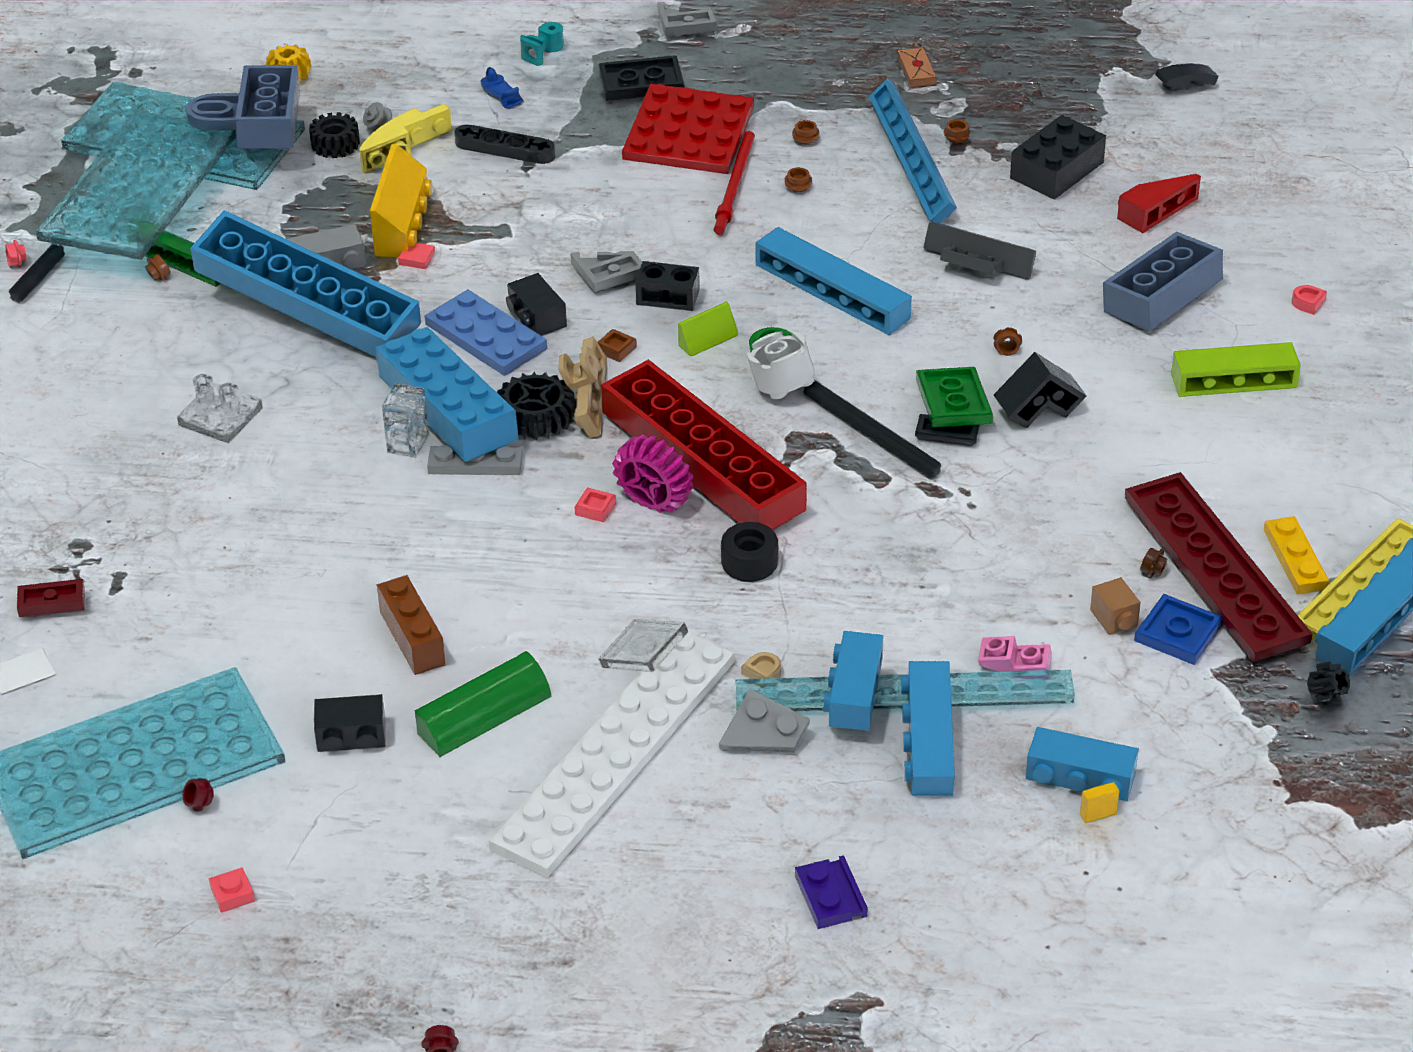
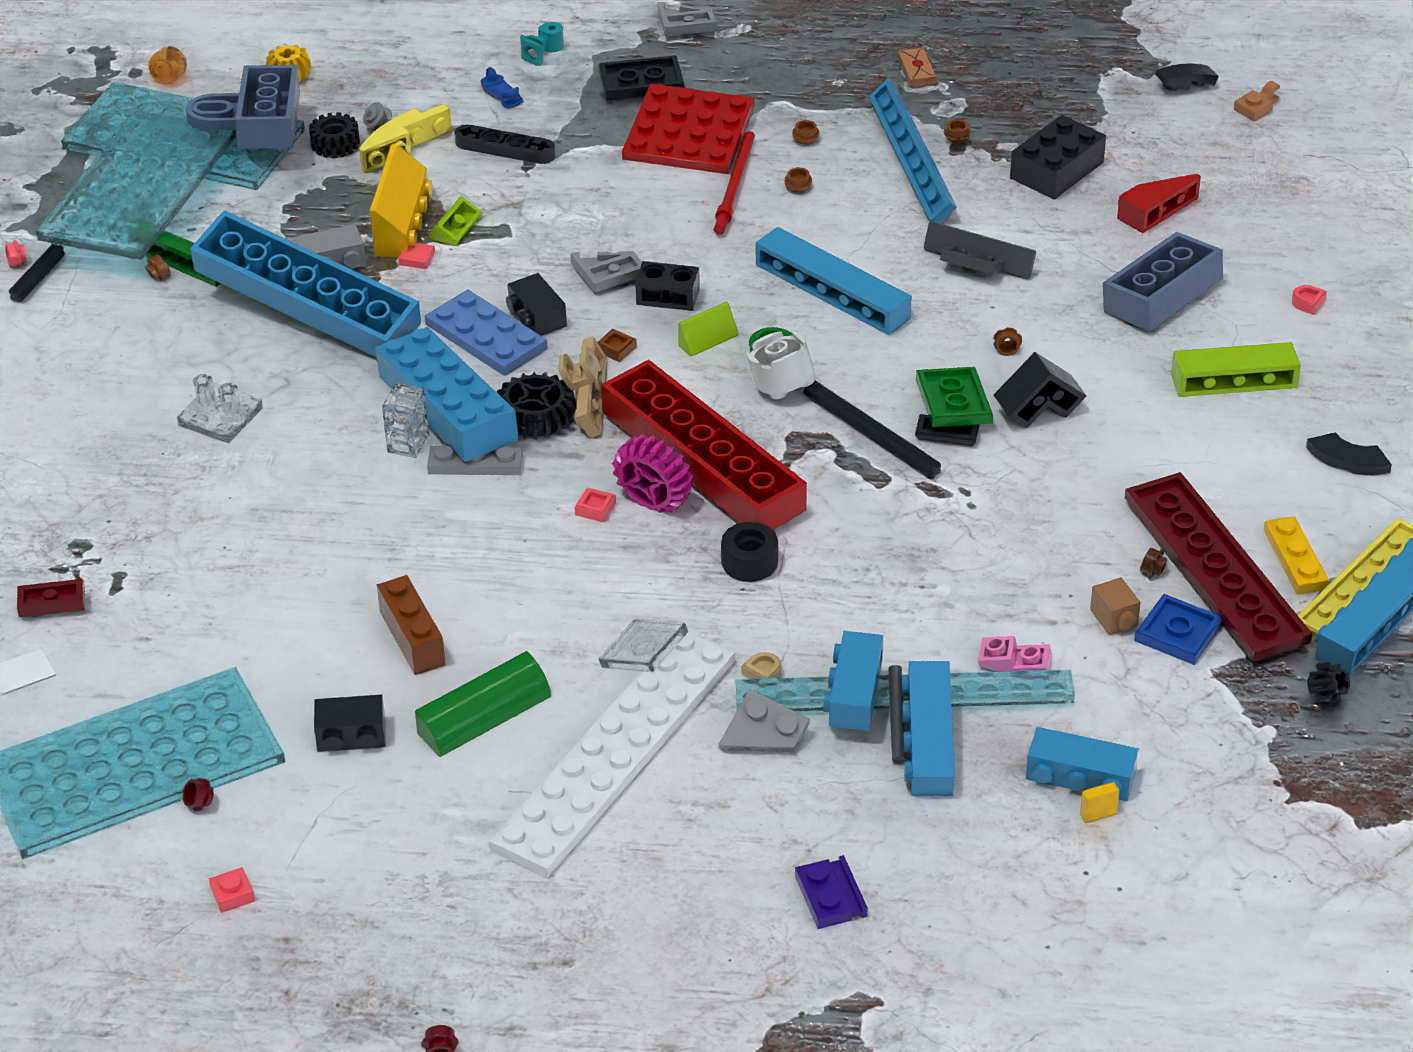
none -> clear orange head [148,46,187,84]
none -> lime slope [428,196,483,246]
none -> dark grey bar [888,665,906,763]
none -> nougat plate [1234,81,1280,121]
none -> black tile [1306,432,1392,475]

